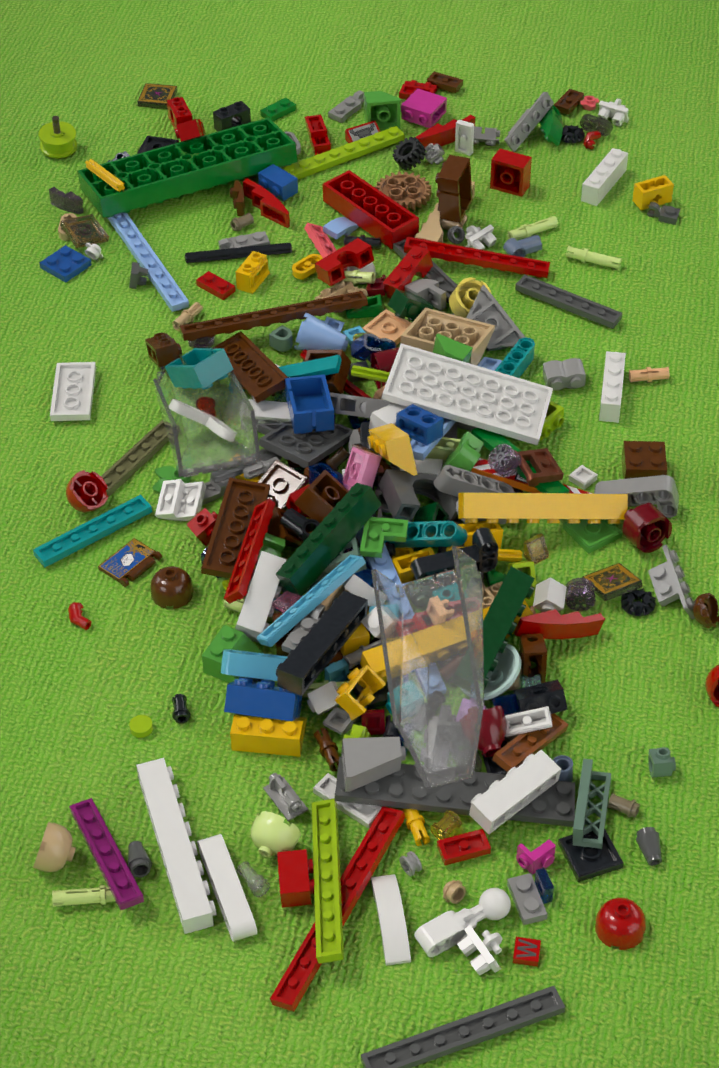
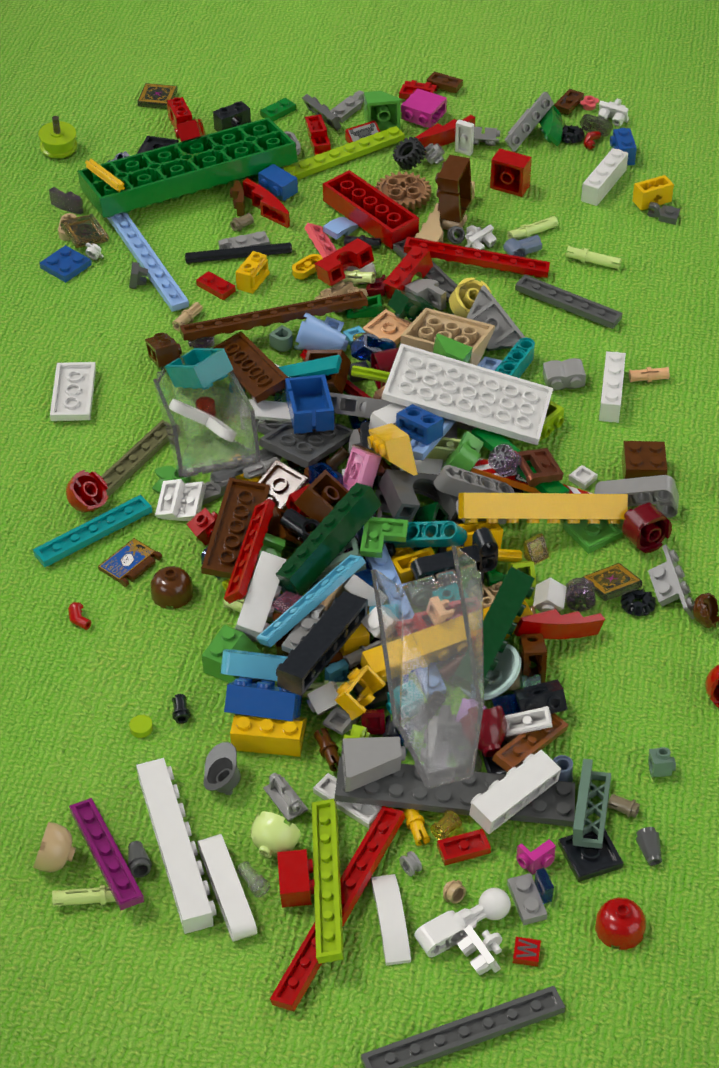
none -> dark grey piece [204,742,241,795]
none -> dark grey plate [302,94,342,131]
none -> blue brick [610,128,637,165]

